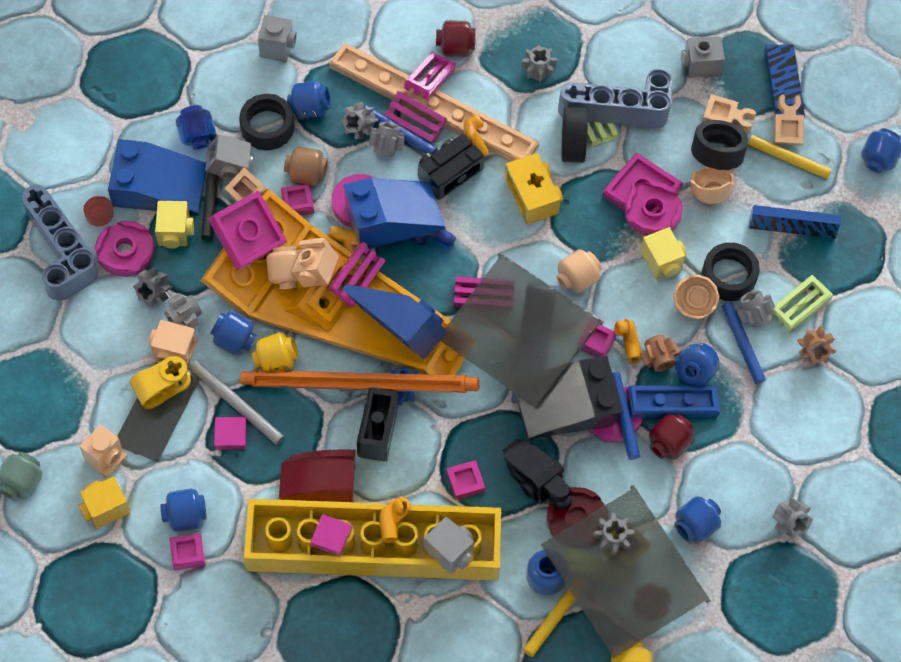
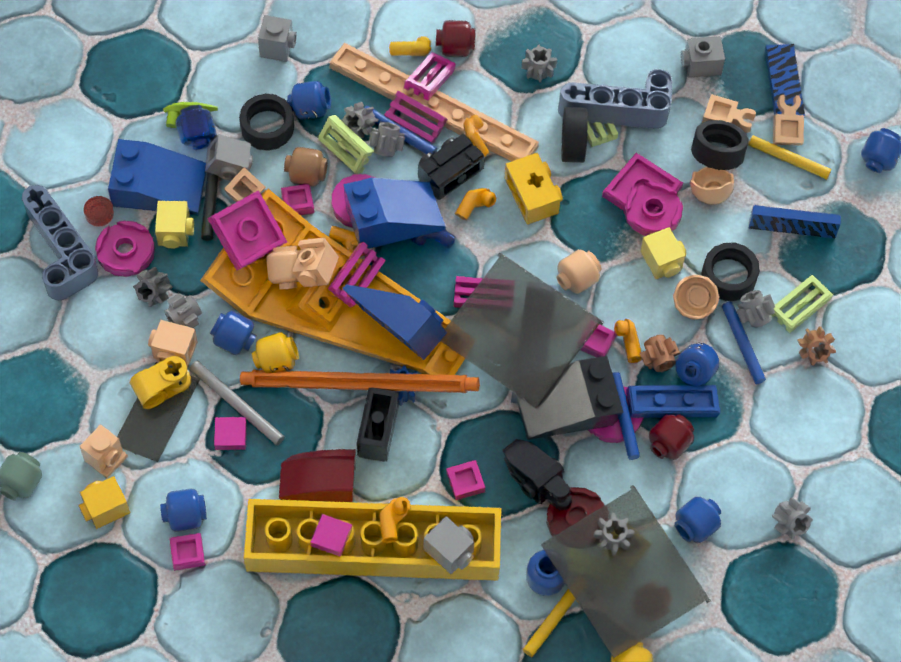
none -> lime bar [163,102,218,128]
none -> yellowish green tile [318,115,374,174]
none -> yellow arm [389,36,431,56]
none -> light orange arm [455,188,496,221]

